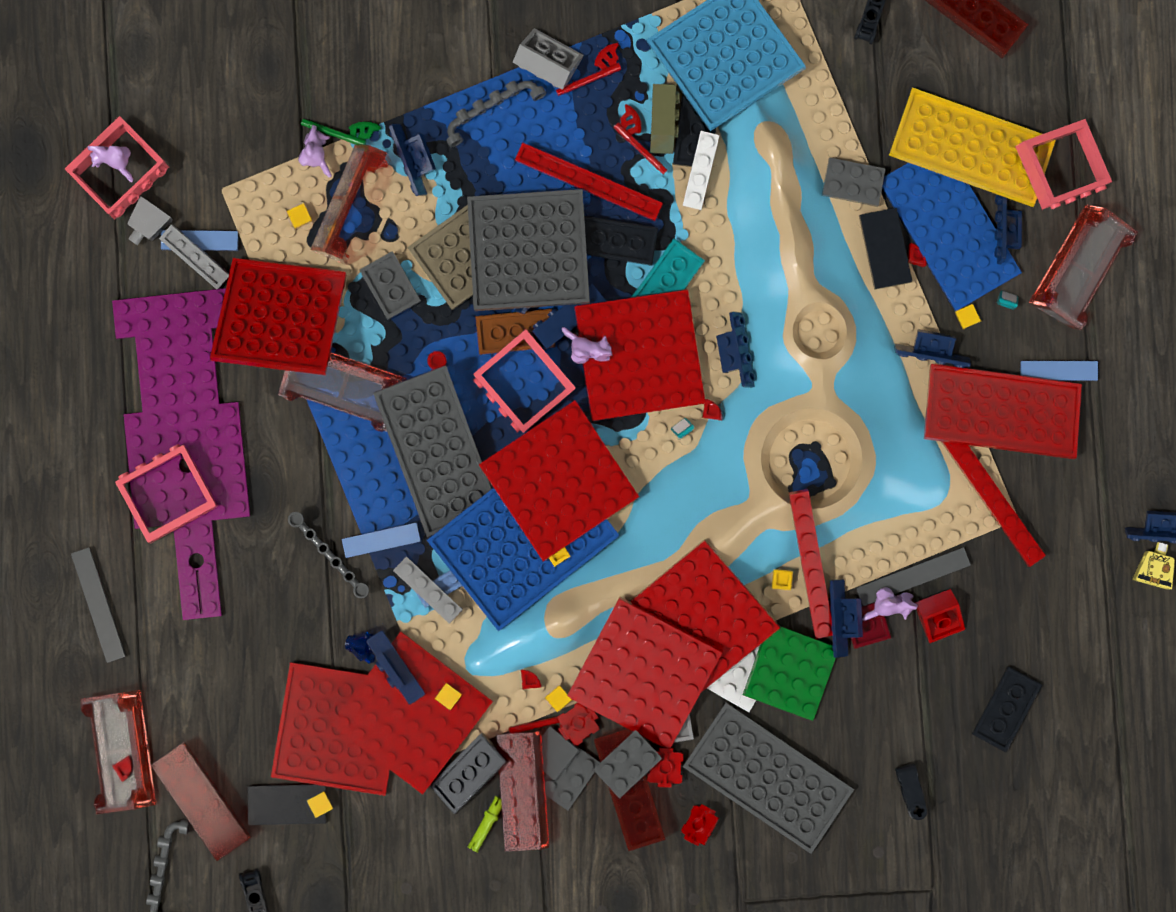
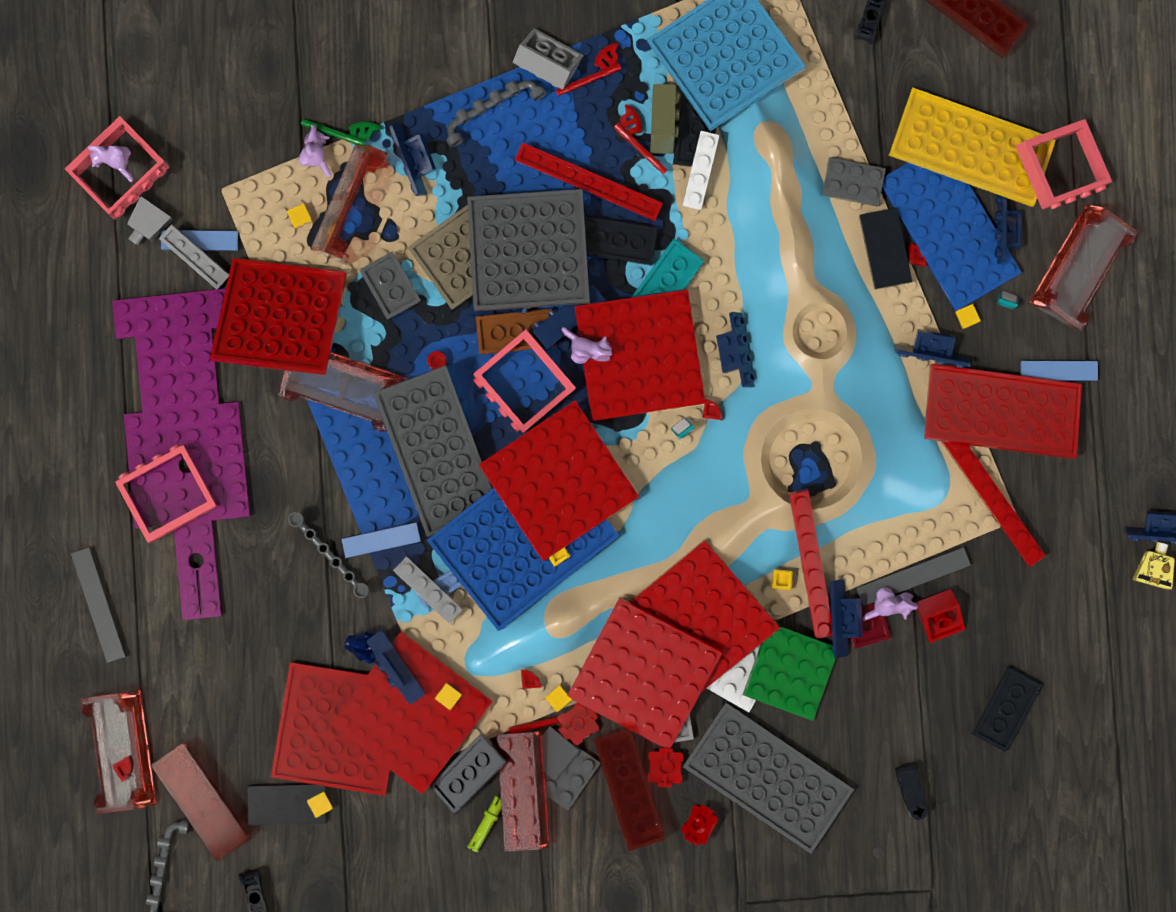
dark grey plate [593,730,662,798] -> none

